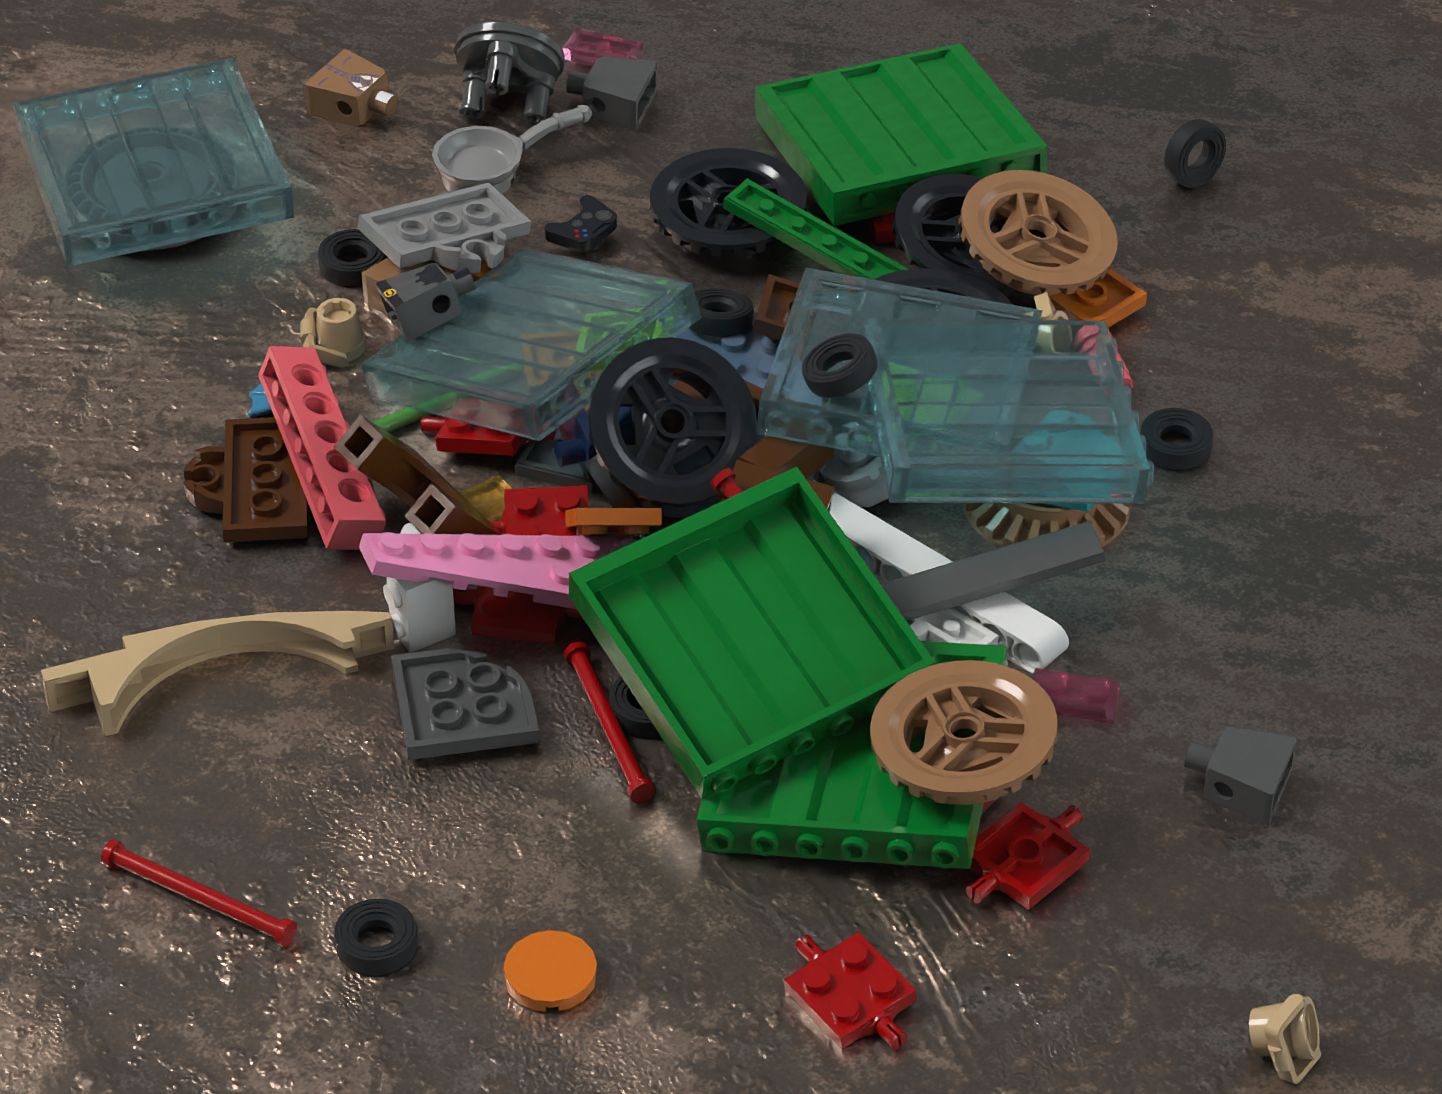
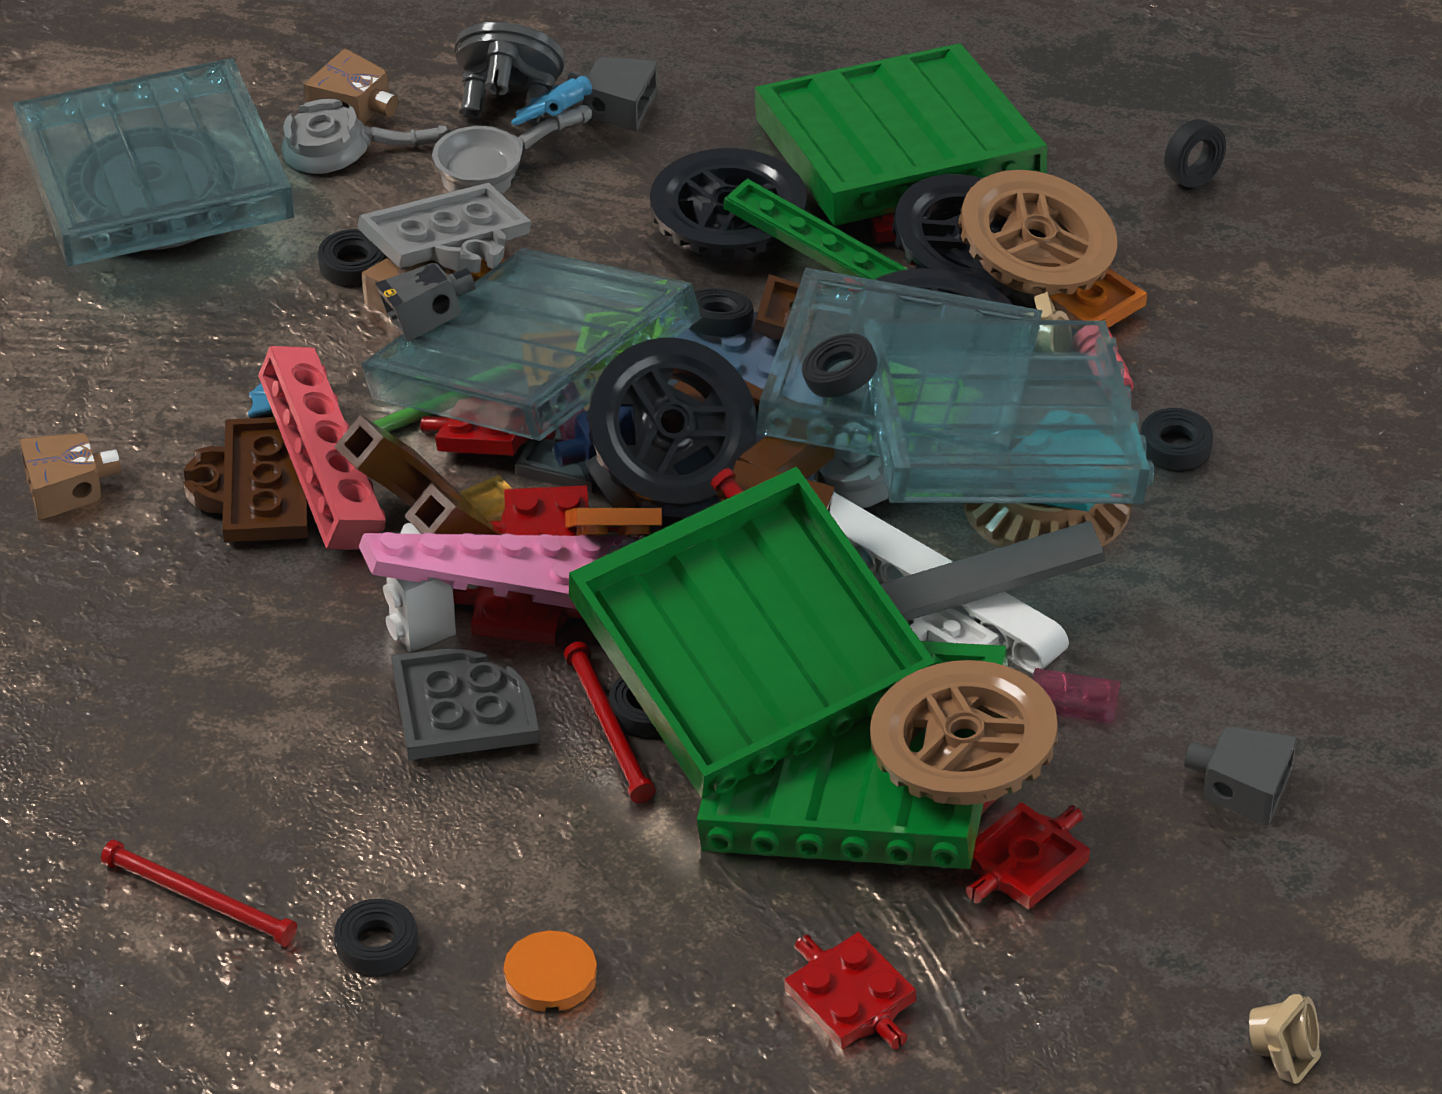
tan slope [41,611,395,736] -> none
tan piece [300,298,367,368] -> none
black piece [545,195,617,252] -> none
clear pink plate [562,28,644,66] -> none
none -> medium nougat torso [19,433,121,520]
none -> light grey piece [281,99,451,174]
none -> dark azure arm [511,76,593,126]

